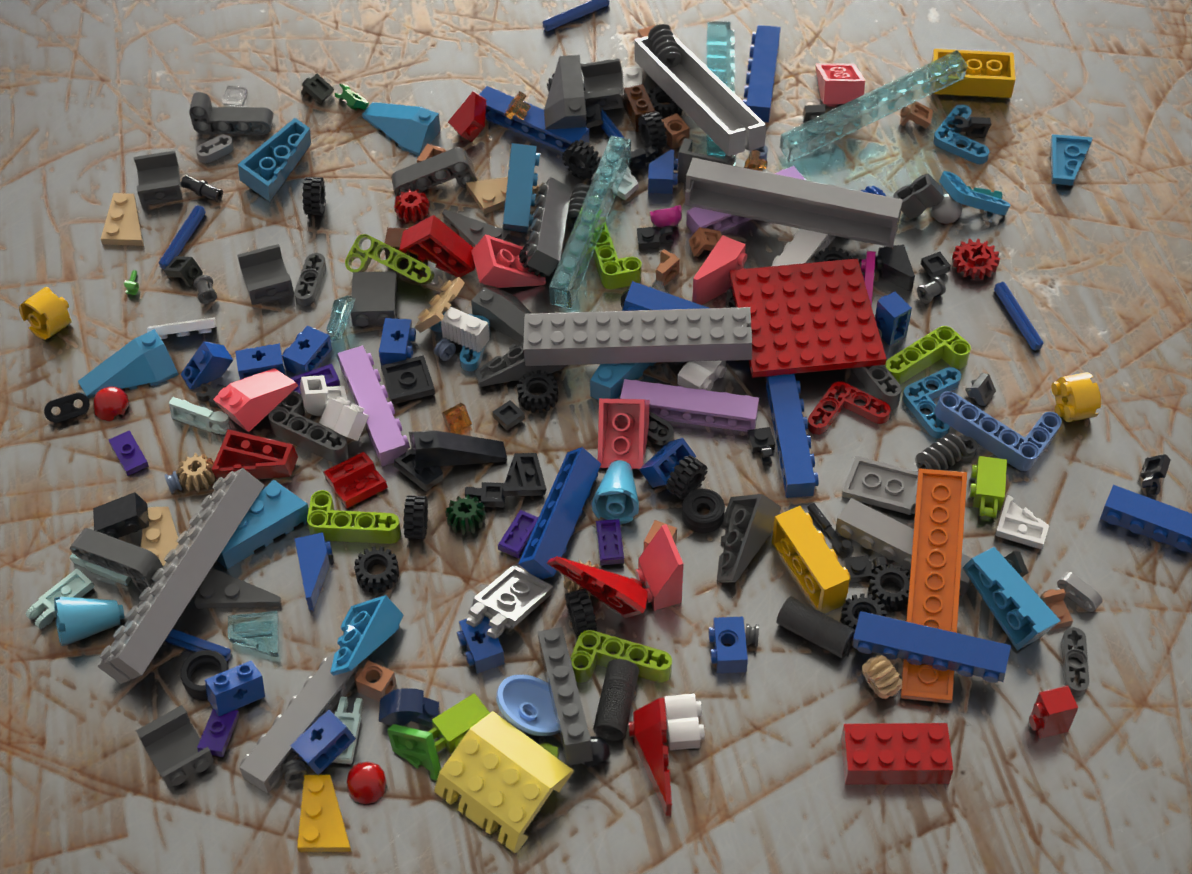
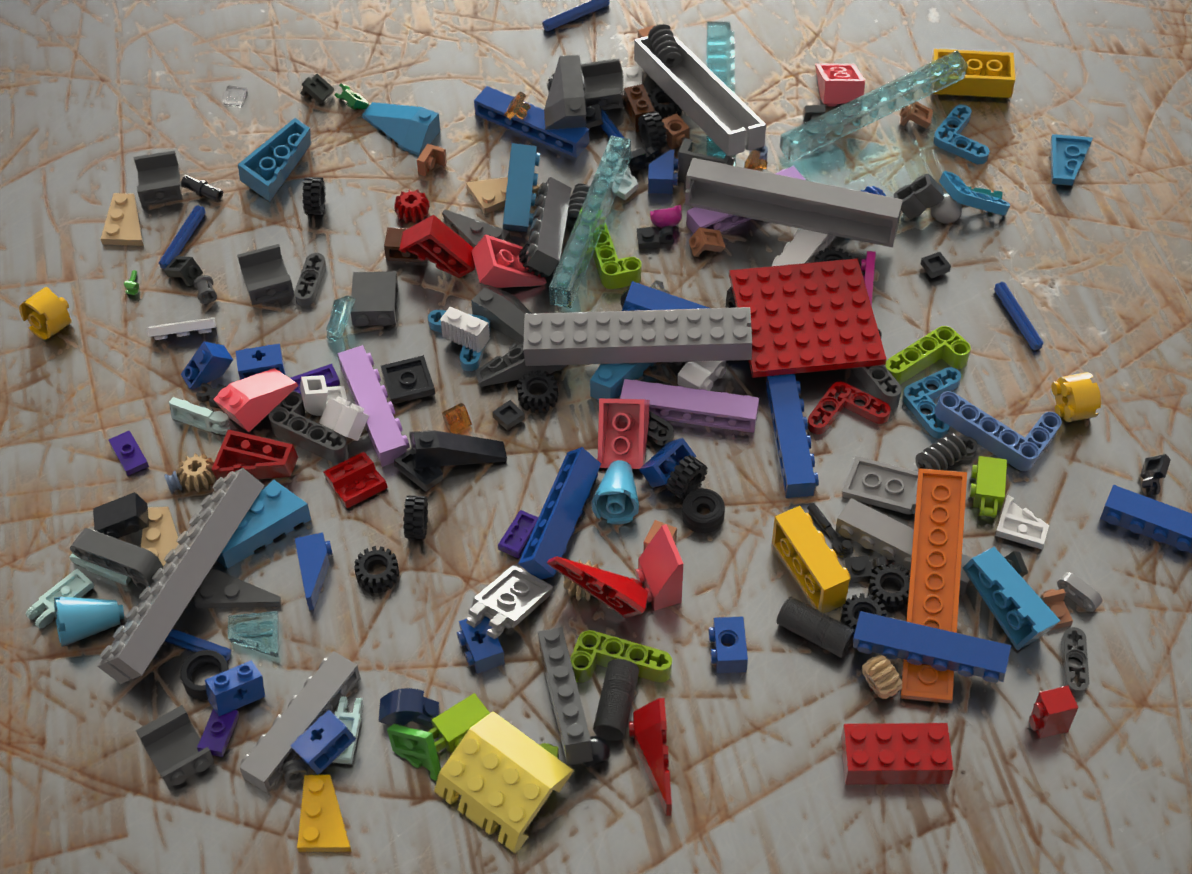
black plate [44,392,90,423] -> none
dark azure wedge [78,329,179,398] -> none
red hair [93,386,129,421] -> none
dark grey beam [189,92,273,135] -> none
light grey beam [196,135,234,163] -> none
blue brick [282,325,332,375] -> none
lime beam [307,490,402,544] -> none
dark azure wedge [330,595,404,676] -> none
lime beam [345,234,434,285] -> none
red hair [347,762,386,804] -> none
nougat brick [355,661,397,702] -> none
blue brick [379,318,416,365] -> none
dark grey beam [391,148,477,196] -> none
tan wing [414,277,465,333] -> none
sand blue bush [434,338,456,361] -> none
dark green gear [445,494,486,535] -> none
red slope [448,91,486,142] -> none
black plate [465,482,505,507] -> none
light blue dish [496,675,559,736] -> none
black wing [501,453,547,497] -> none
black tyre [562,140,602,180] -> none
black tyre [565,588,597,636] -> none
dark purple plate [596,519,624,565] -> none
nougat bracket [656,249,680,288] -> none
white brick [664,694,705,750] -> none
coral slope [692,235,747,305] -> none
dark grey wedge [717,494,781,583] -> none
blue brick [743,25,781,122] -> none
dark grey bush [745,624,759,647] -> none
black plate [747,427,775,465] -> none
black slope [875,244,915,291] -> none
blue brick [875,292,912,346] -> none
dark grey bush [916,277,946,304] -> none
black plate [952,116,991,137] -> none
red gear [952,239,1000,280] -> none
dark grey tile [965,373,996,406] -> none

